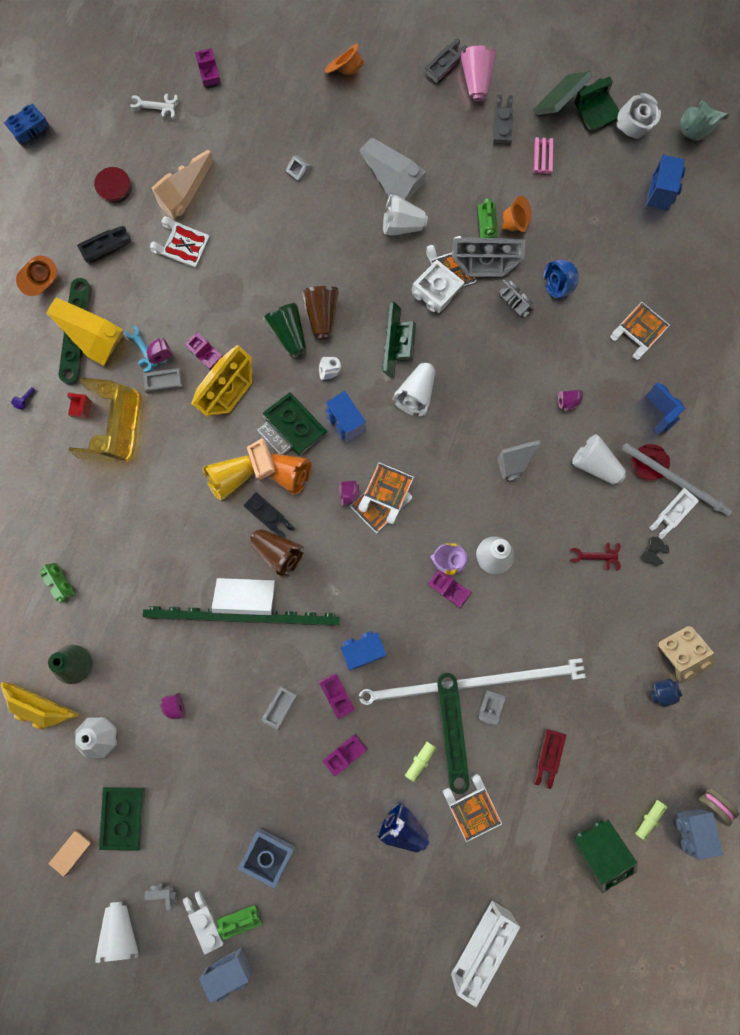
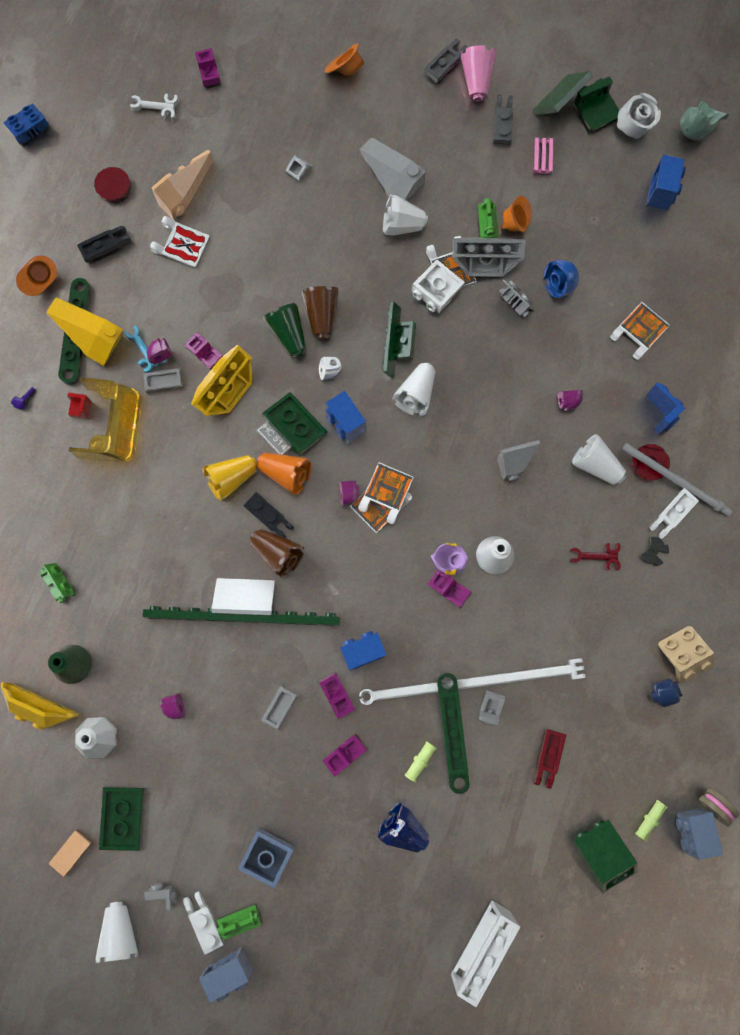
light nougat tile [247,438,276,480] -> none
flag [443,774,502,842] -> none

